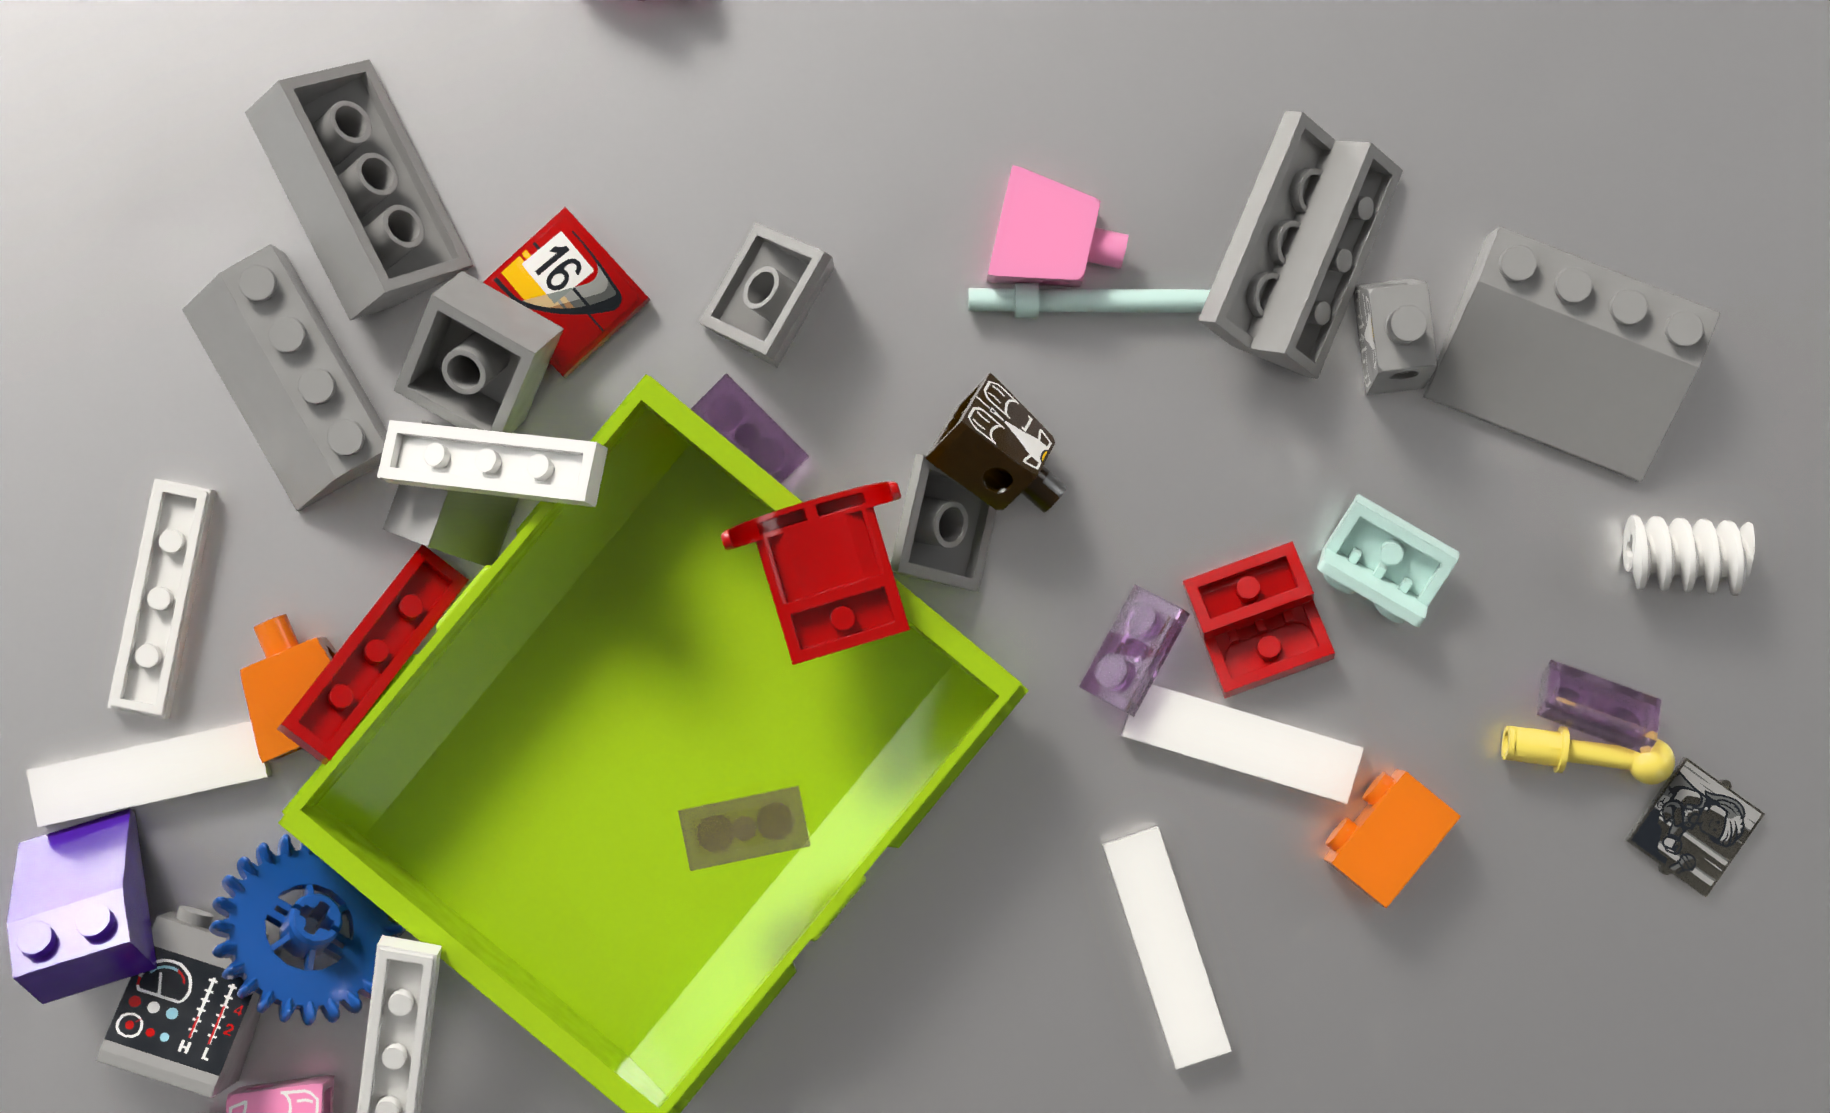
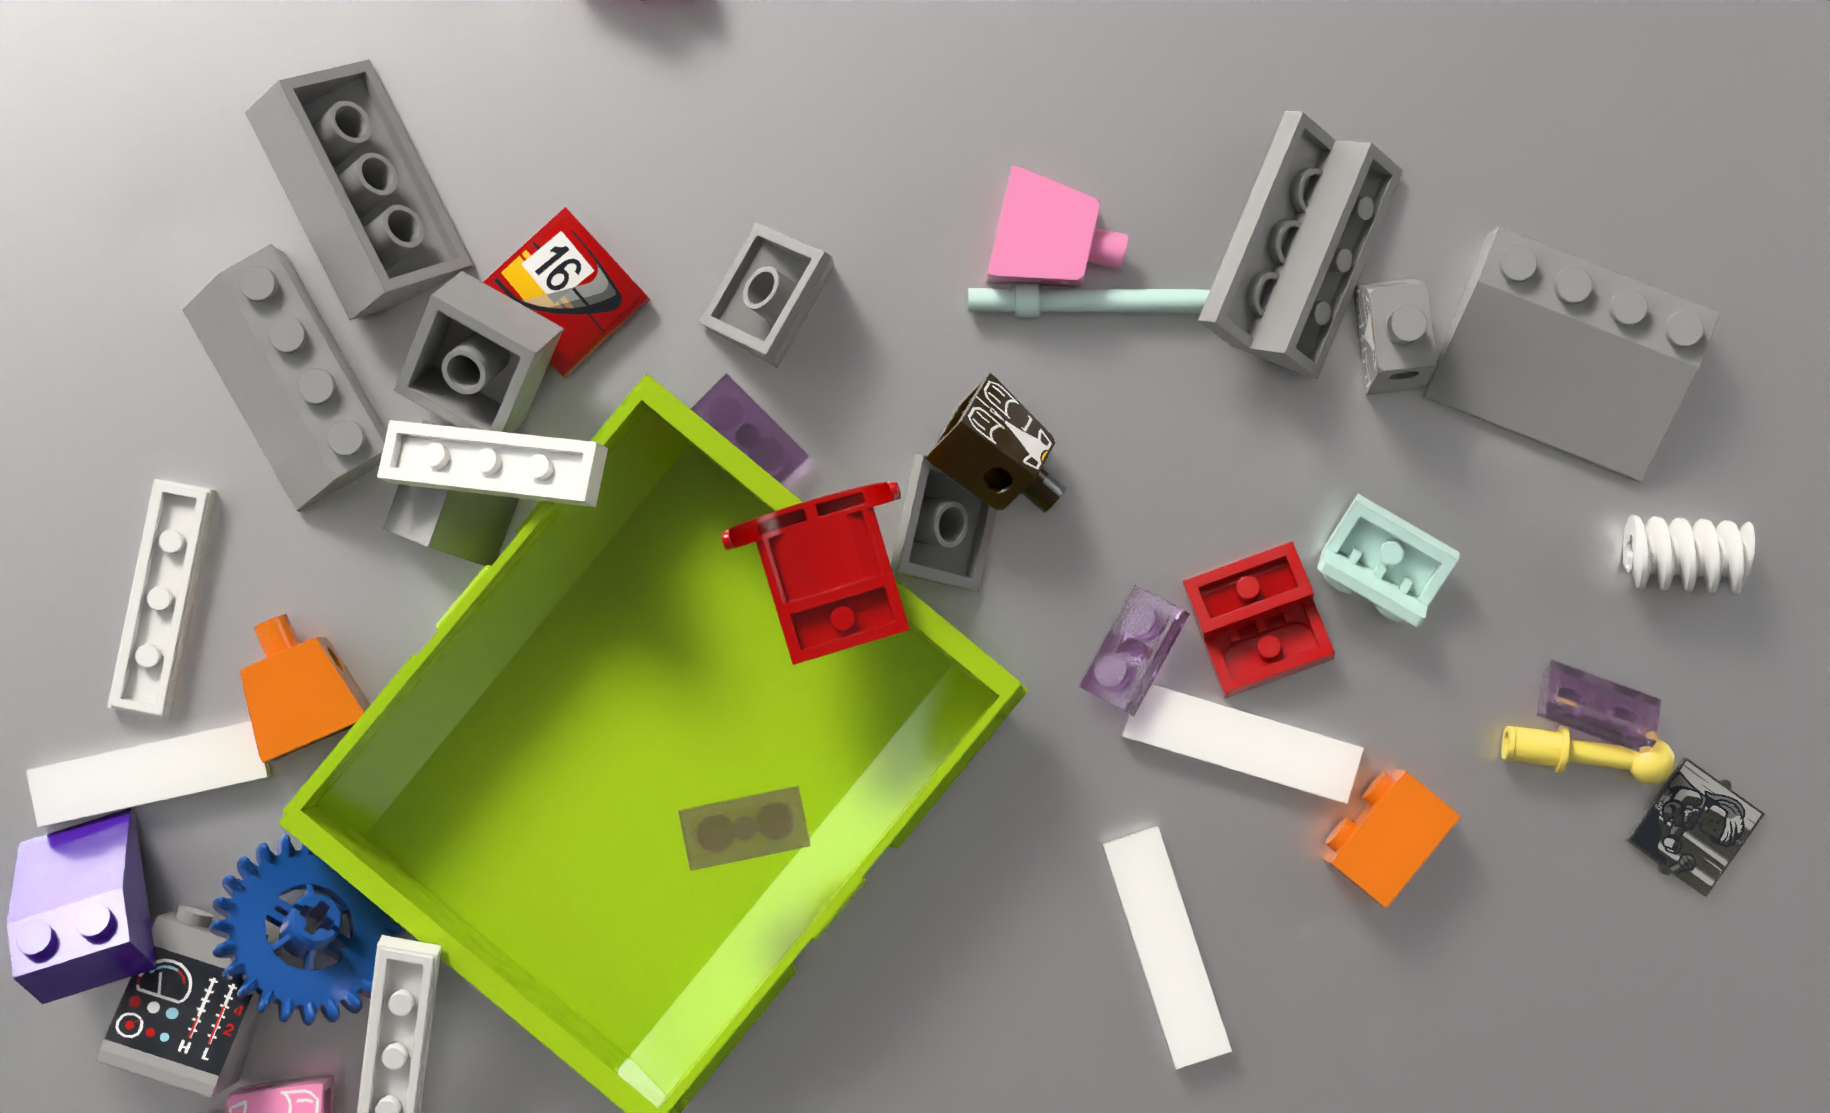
red plate [277,545,469,765] -> none

